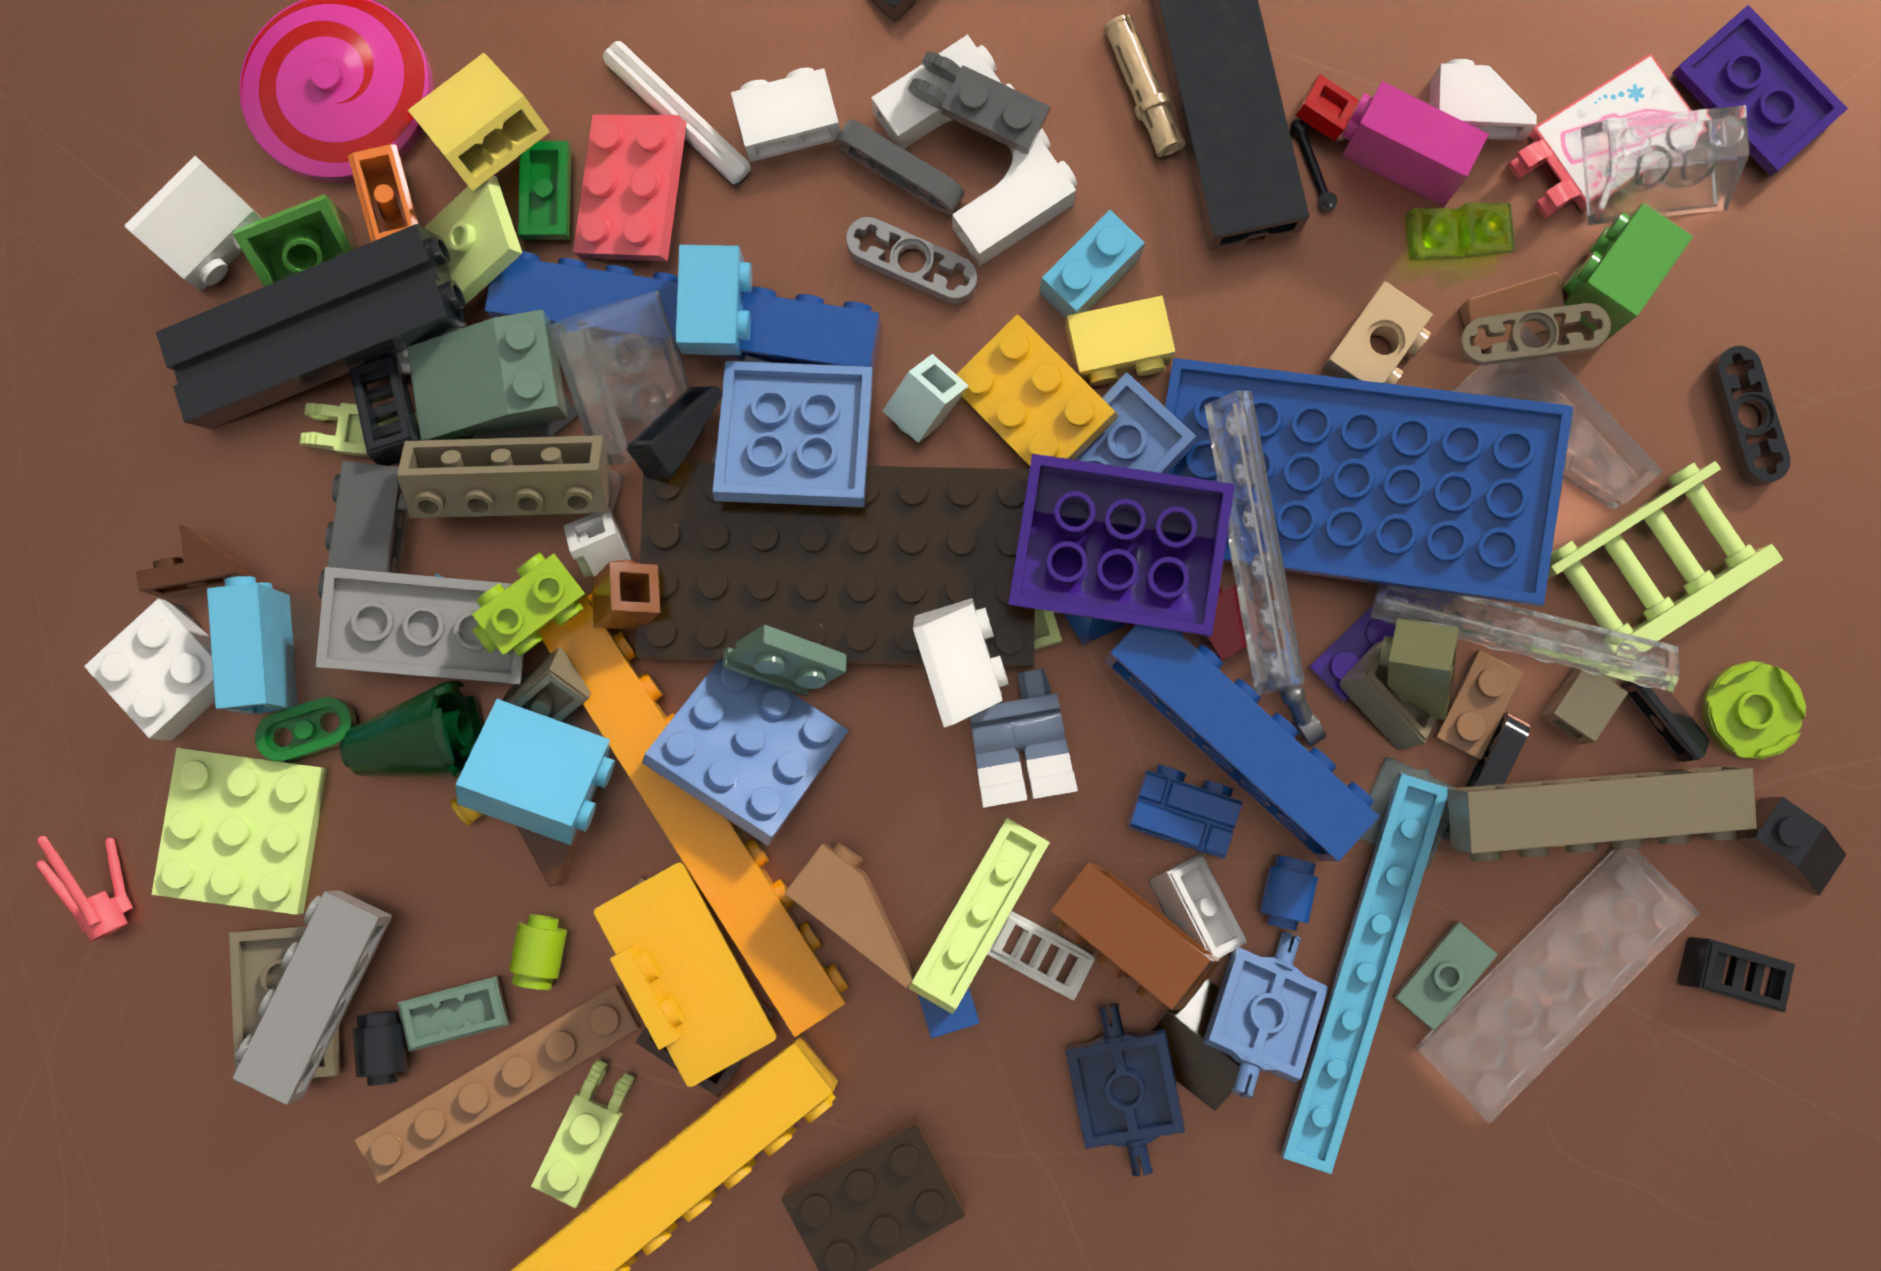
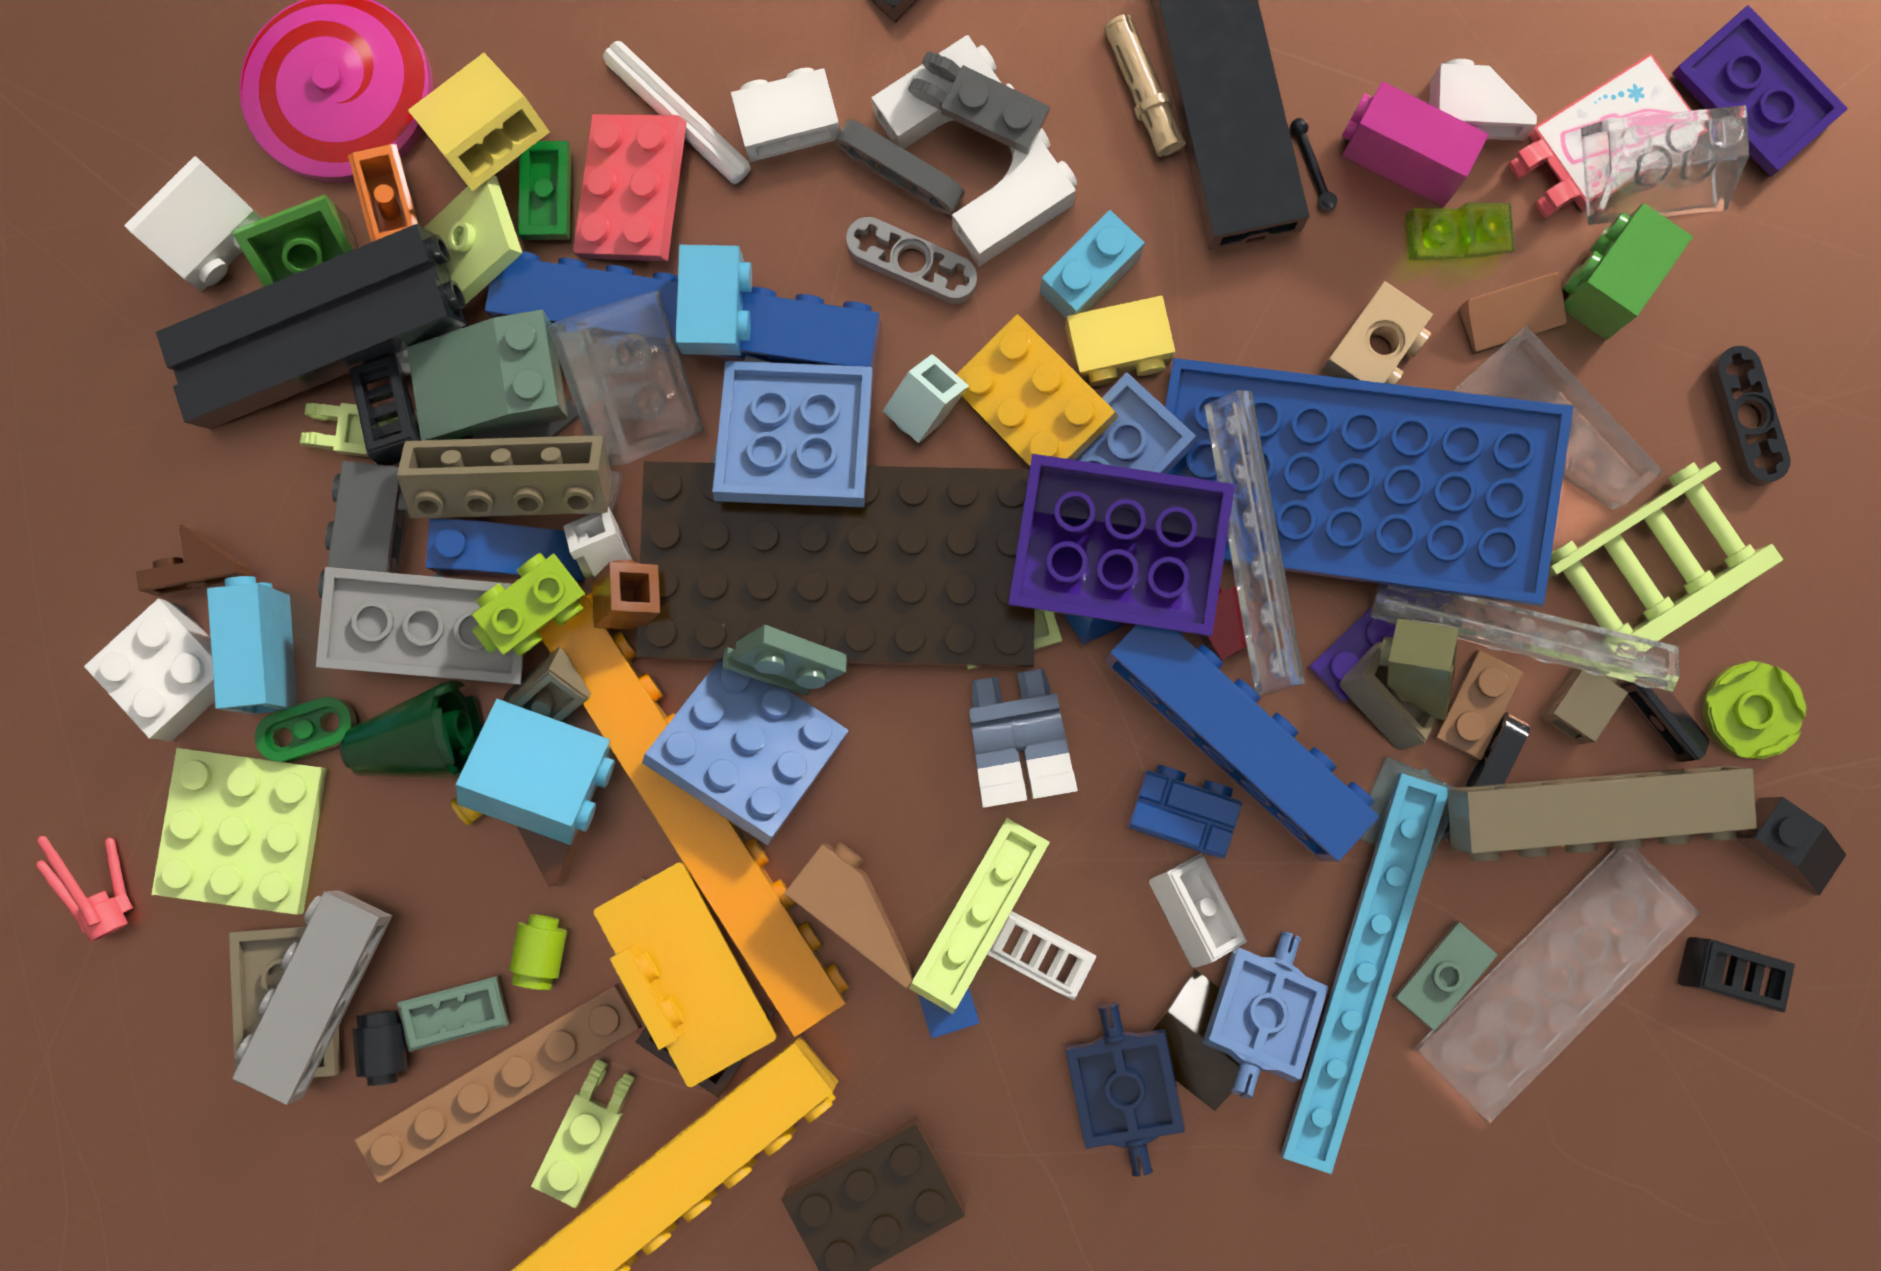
black slope [626,386,723,478] -> none
white slope [913,598,1009,727] -> none
dark orange piece [1051,862,1221,1011] -> none
flat silver arm [1254,648,1326,747] -> none
blue brick [1259,855,1319,931] -> none
red plate [1295,74,1359,141] -> none
dark tan beam [1459,303,1611,366] -> none
none -> blue slope [426,518,585,582]

